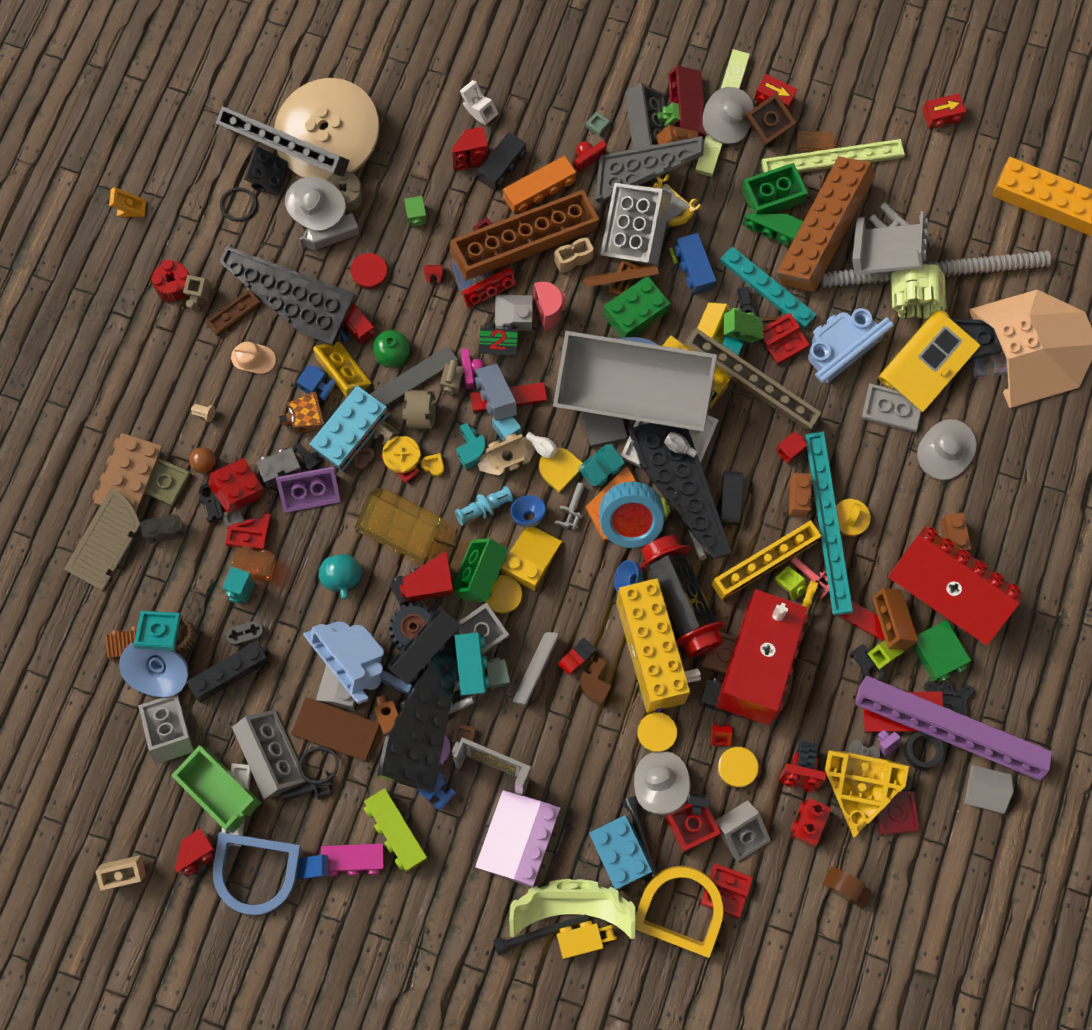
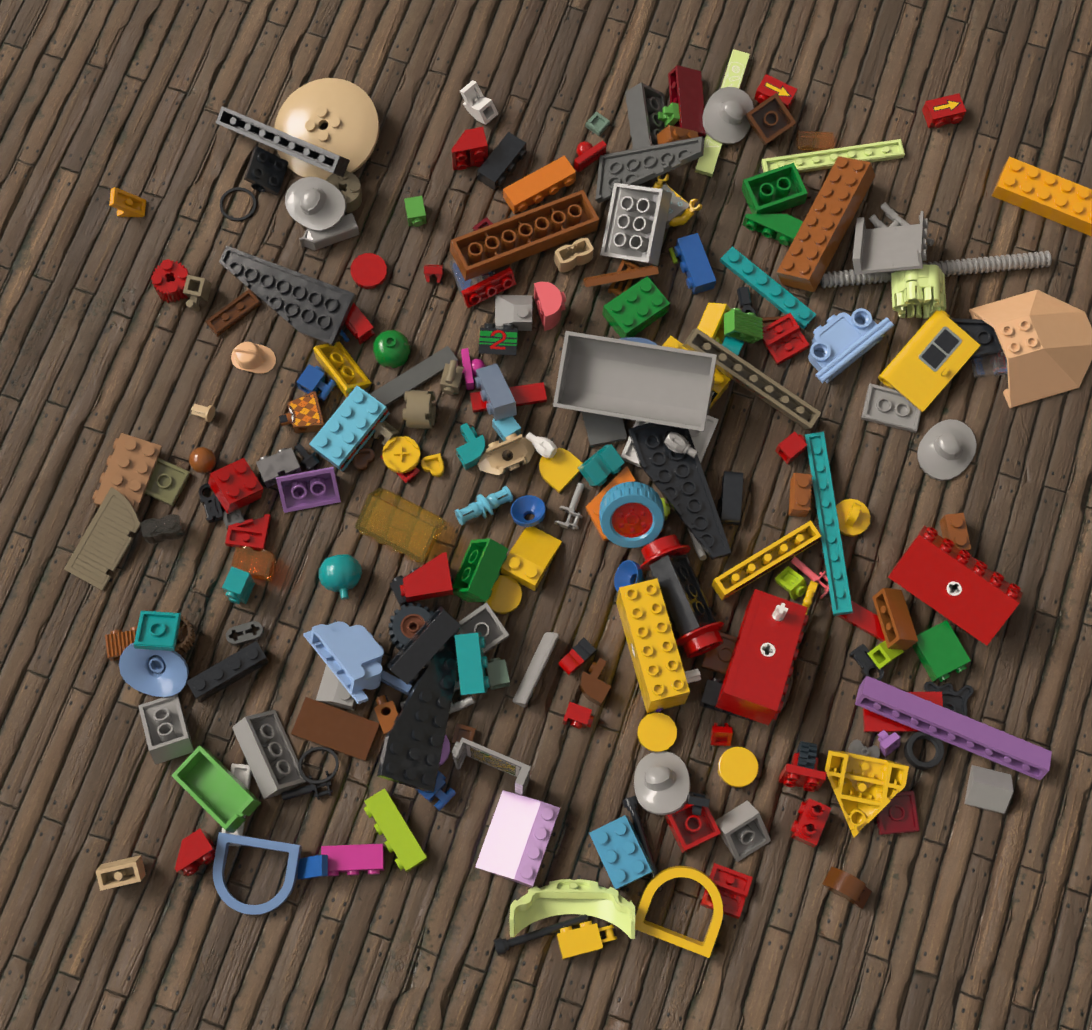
none -> red brick [562,702,594,729]

